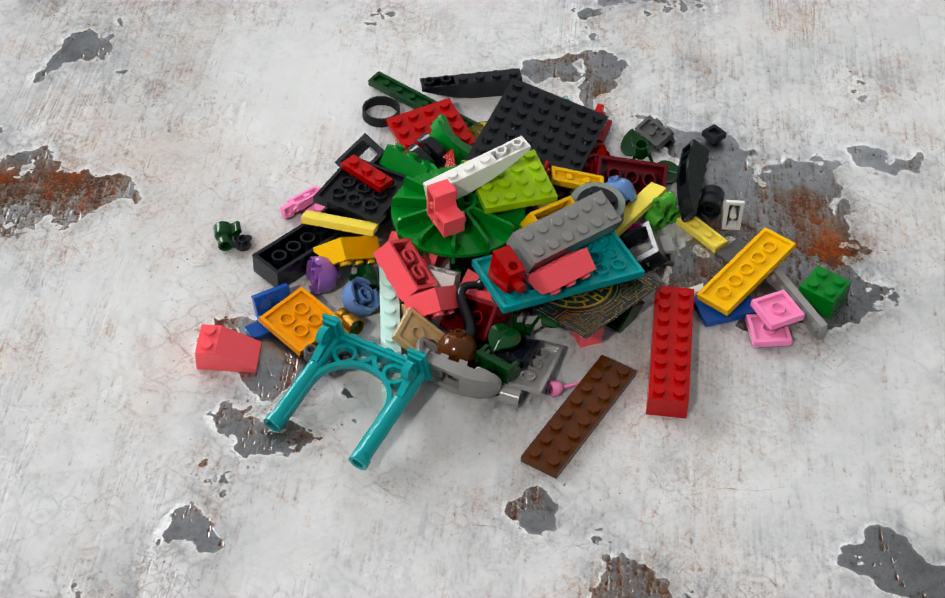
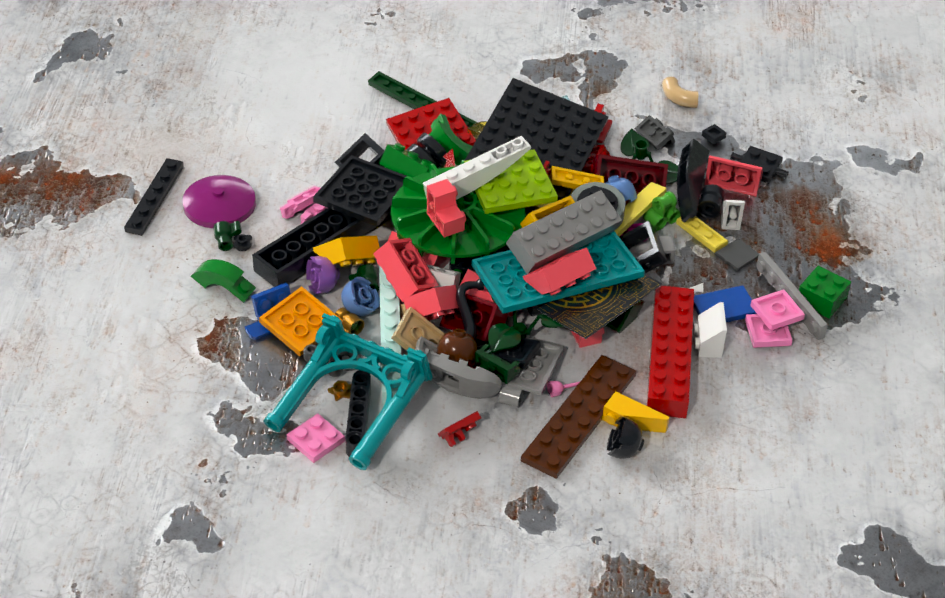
coral slope [195,324,262,373] -> none
light yellow tile [301,210,379,236] -> none
red plate [341,154,393,193] -> none
black tyre [362,96,400,128] -> none
black slope [420,68,522,98] -> none
red torso [488,245,527,294] -> none
yellow plate [697,227,796,316] -> none
none -> black plate [124,158,184,236]
none -> magenta dish [182,175,256,228]
none -> green arch [190,259,256,303]
none -> bright pink plate [286,413,345,463]
none -> pearl gold plate [327,380,352,401]
none -> black beam [345,370,371,457]
none -> red plate [438,411,481,447]
none -> yellow slope [602,392,669,433]
none -> black cylinder [607,416,644,459]
none -> tan cylinder [662,77,698,108]
none -> white slope [693,302,727,358]
none -> coral slope [705,155,763,196]
none -> black plate [730,146,789,184]

